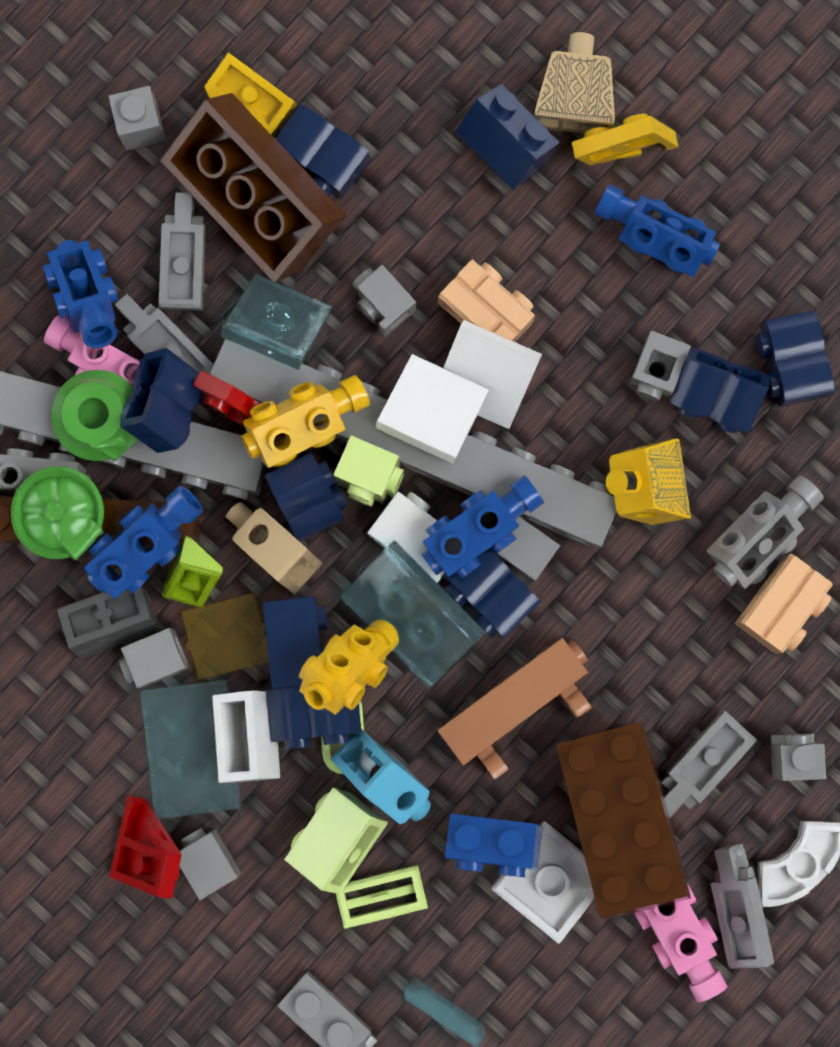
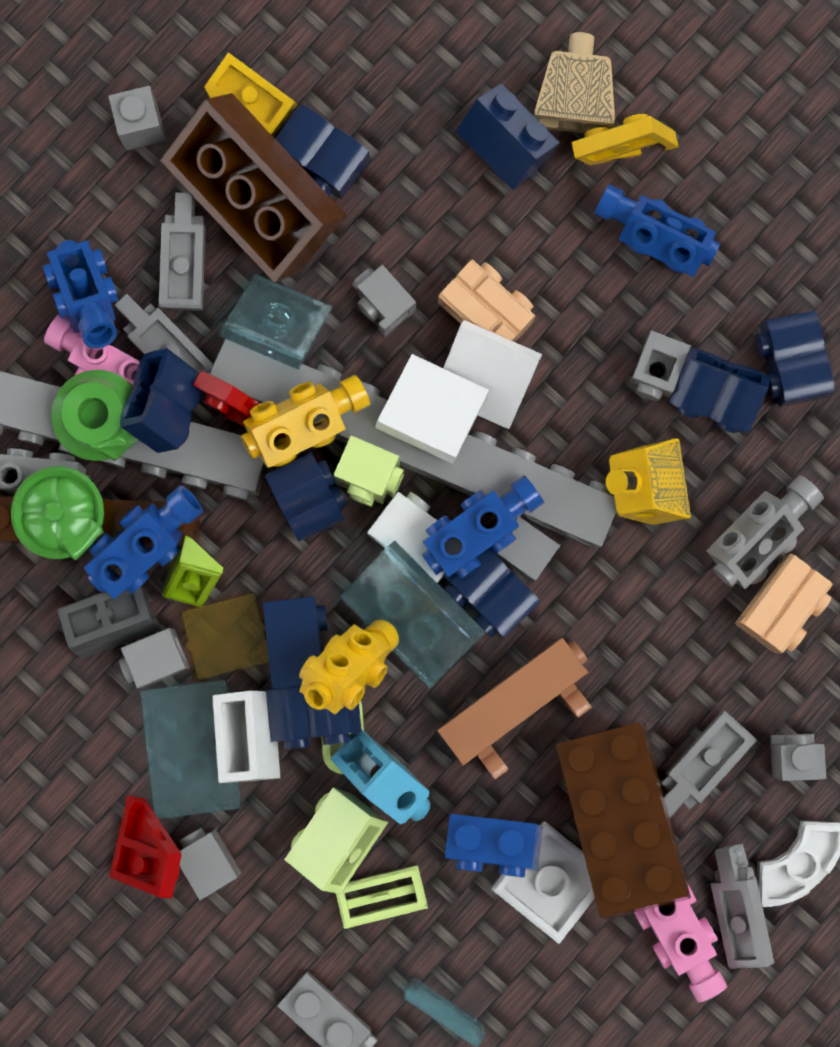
tan torso [224,502,323,595] -> none

